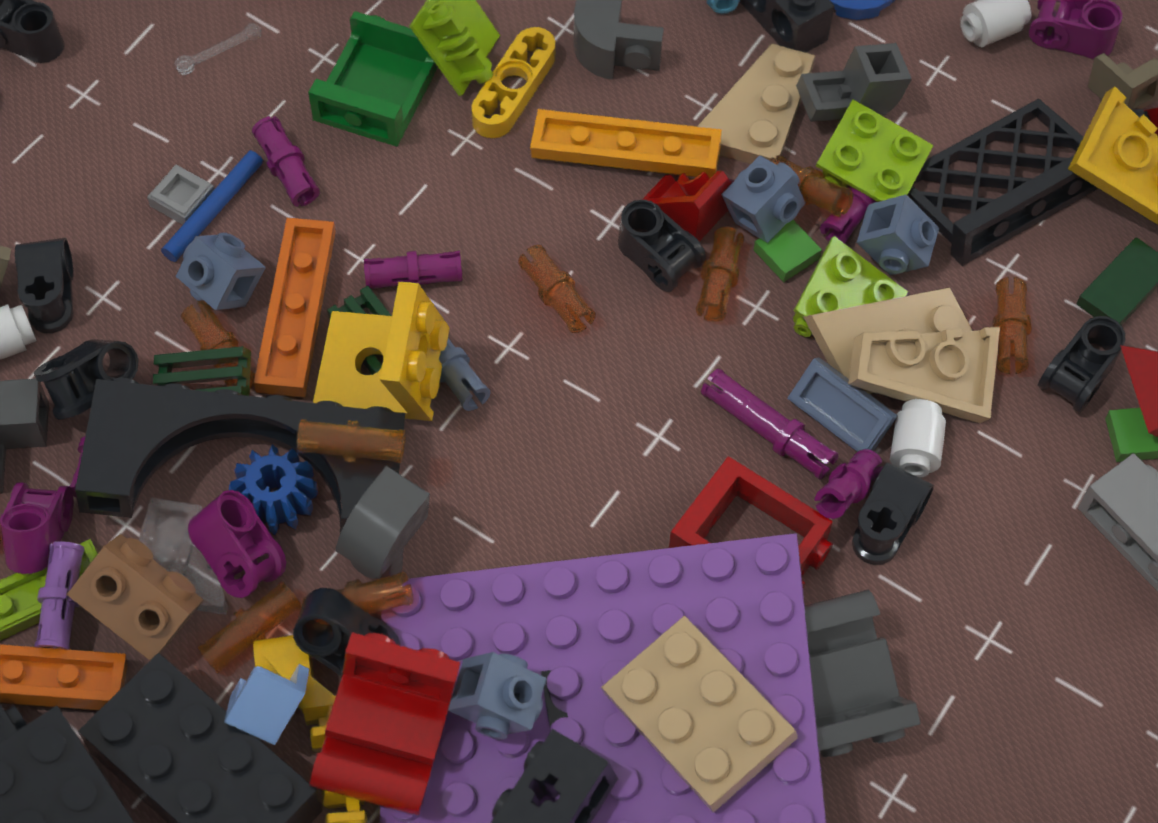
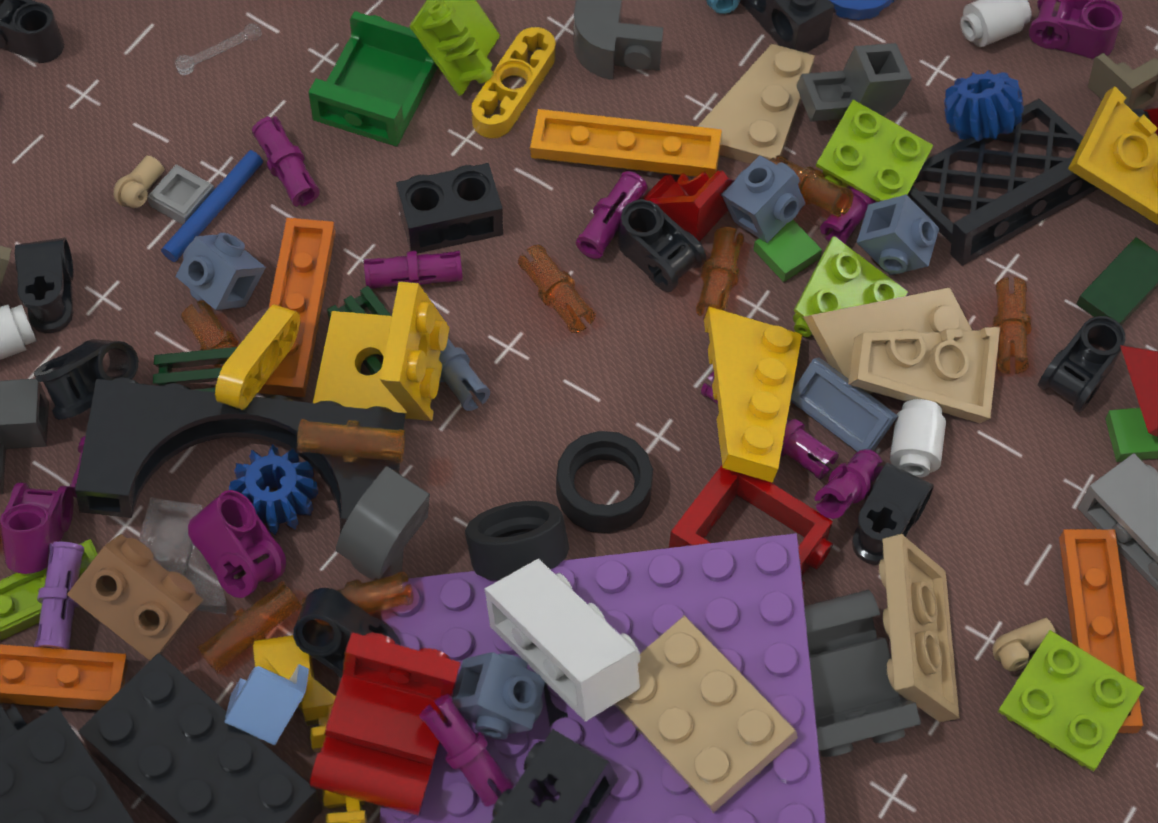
none -> tan arm [113,155,165,208]
none -> yellow beam [215,304,300,410]
none -> black brick [396,163,503,254]
none -> magenta pin [419,694,514,807]
none -> black tyre [465,501,569,580]
none -> white brick [484,559,640,721]
none -> black tyre [556,431,653,533]
none -> magenta pin [576,171,647,259]
none -> yellow wing [704,307,802,483]
none -> tan plate [879,534,959,722]
none -> blue gear [944,70,1024,142]
none -> tan arm [992,618,1056,671]
none -> lime hinge [998,630,1144,772]
none -> orange plate [1059,529,1143,733]

